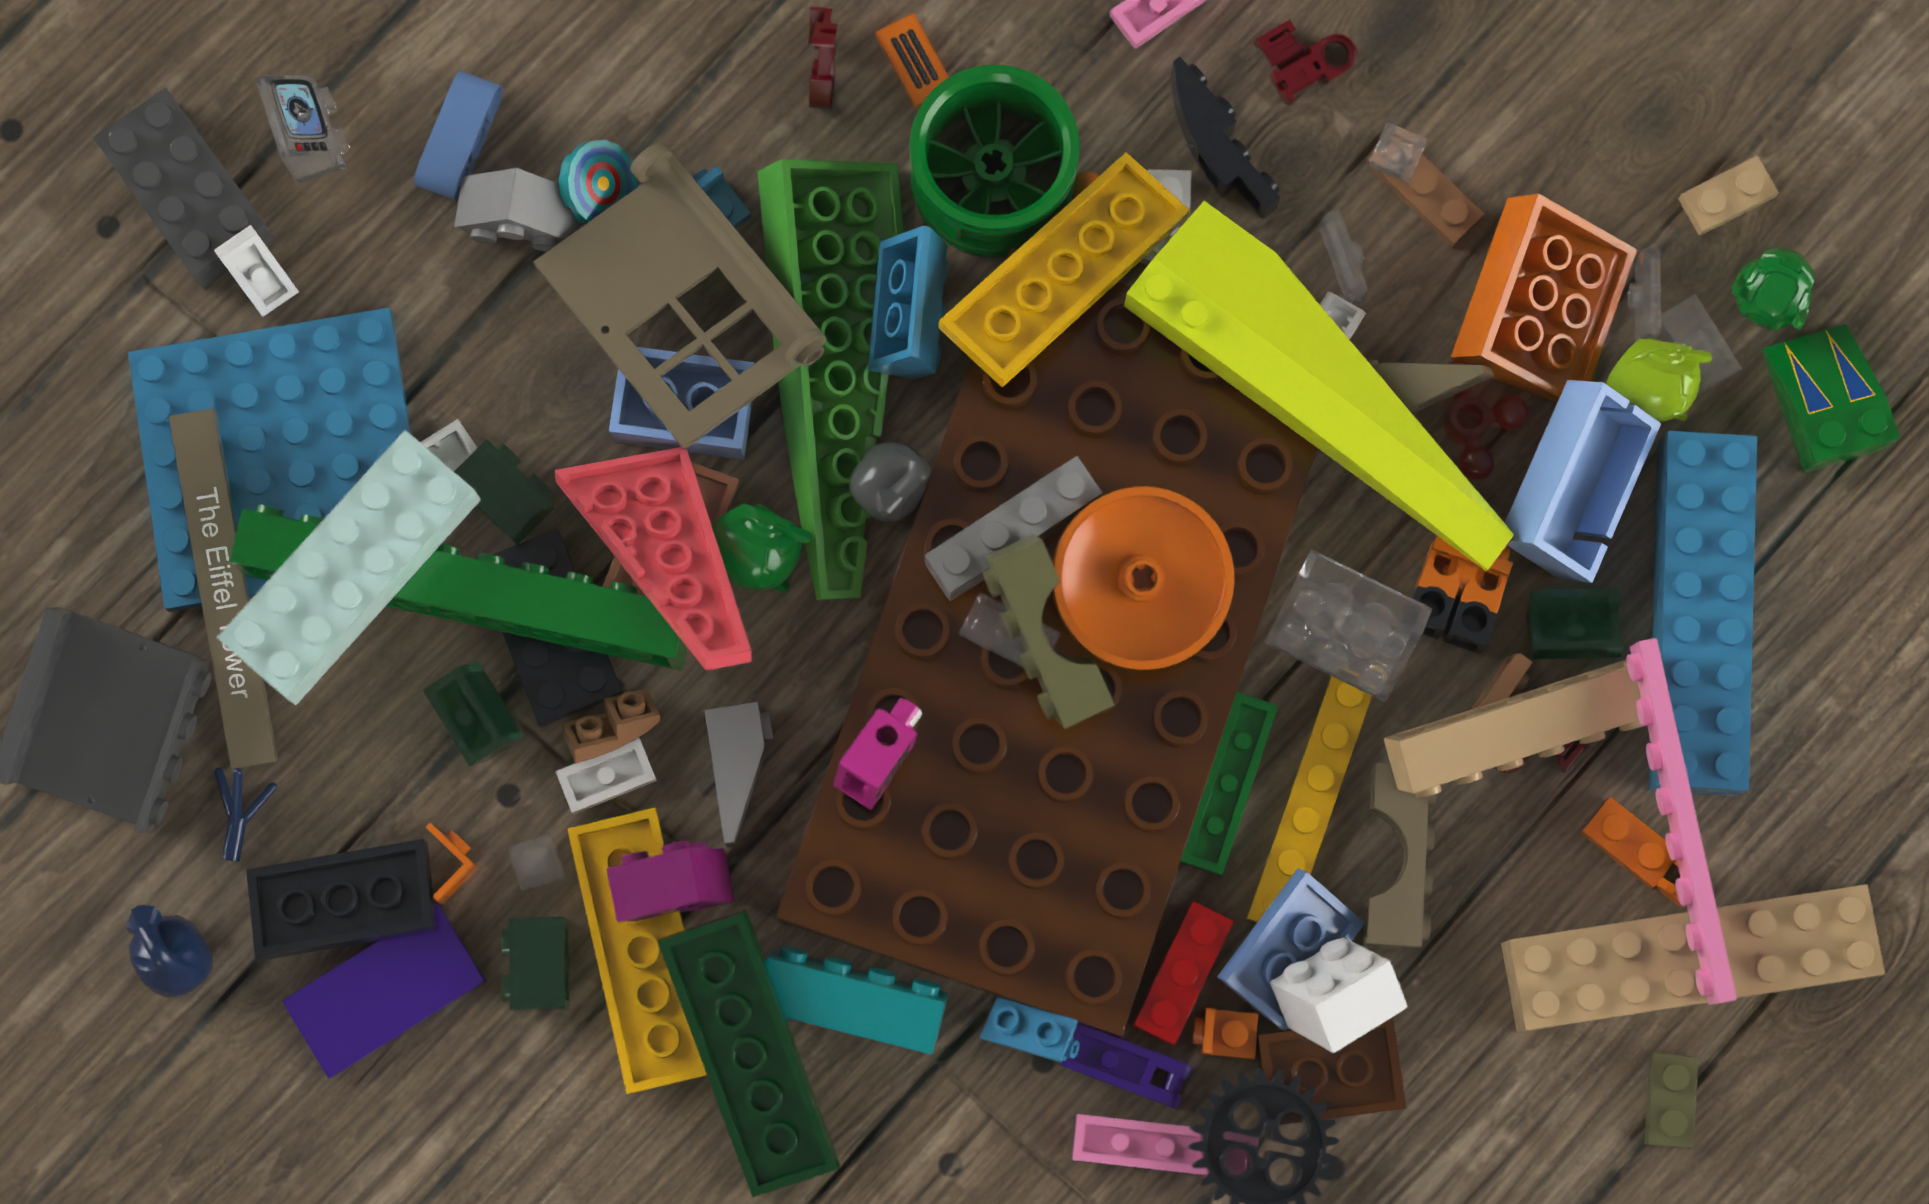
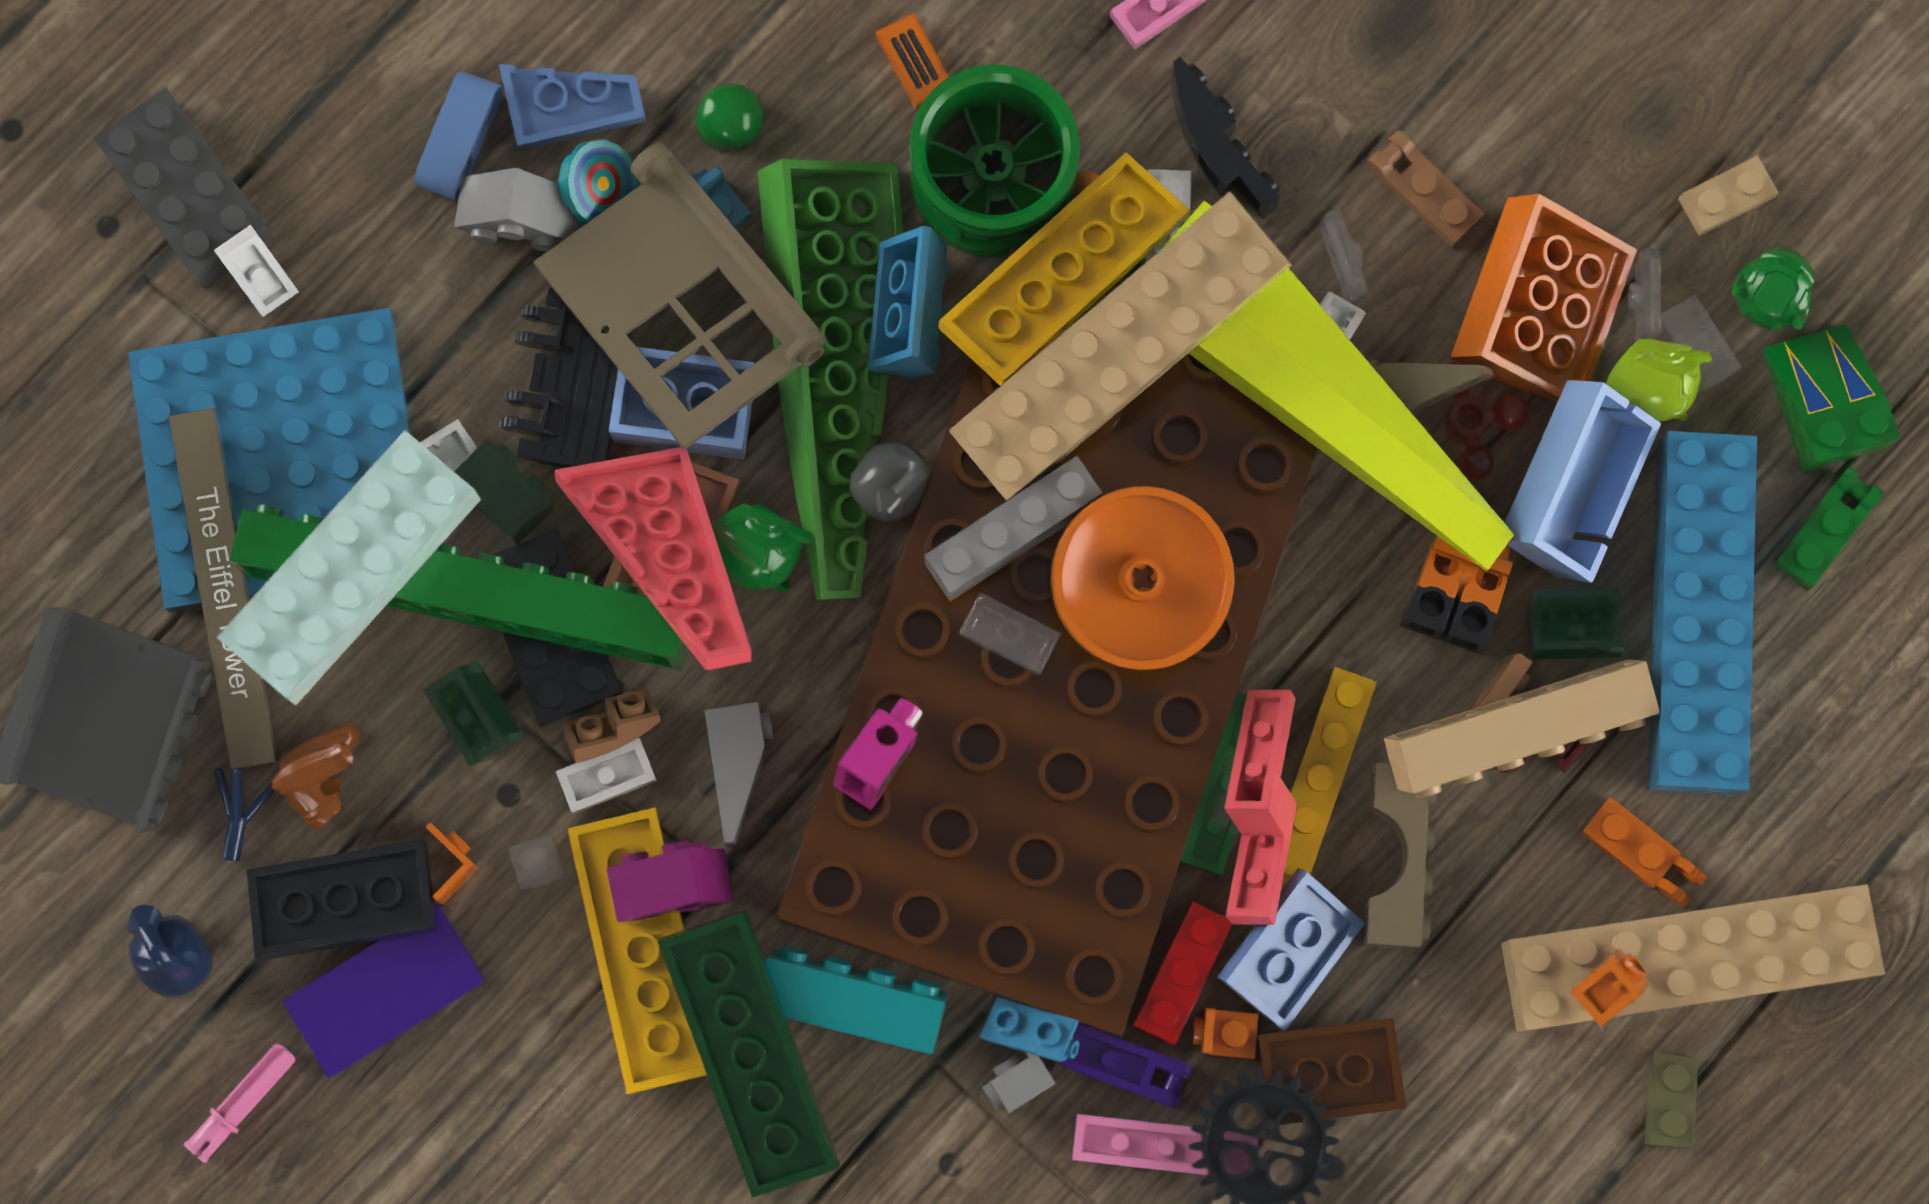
clear slope [255,75,350,184] -> none
clear green brick [501,917,570,1012] -> none
dark red piece [808,7,838,110] -> none
olive arch [982,534,1114,728] -> none
dark red piece [1254,19,1357,105] -> none
clear brick [1264,549,1432,702] -> none
white brick [1270,937,1408,1053] -> none
clear plate [1368,122,1428,183] -> none
bright pink plate [1626,638,1737,1005] -> none
none -> bright pink axle [184,1043,295,1163]
none -> dark orange hair [272,721,361,830]
none -> medium blue wing [499,64,647,151]
none -> black hinge [499,287,631,468]
none -> green hair [695,84,765,152]
none -> tan brick [949,192,1292,501]
none -> light grey brick [982,1052,1056,1114]
none -> coral bracket [1225,690,1297,925]
none -> orange bracket [1570,948,1648,1027]
none -> green plate [1773,466,1885,591]

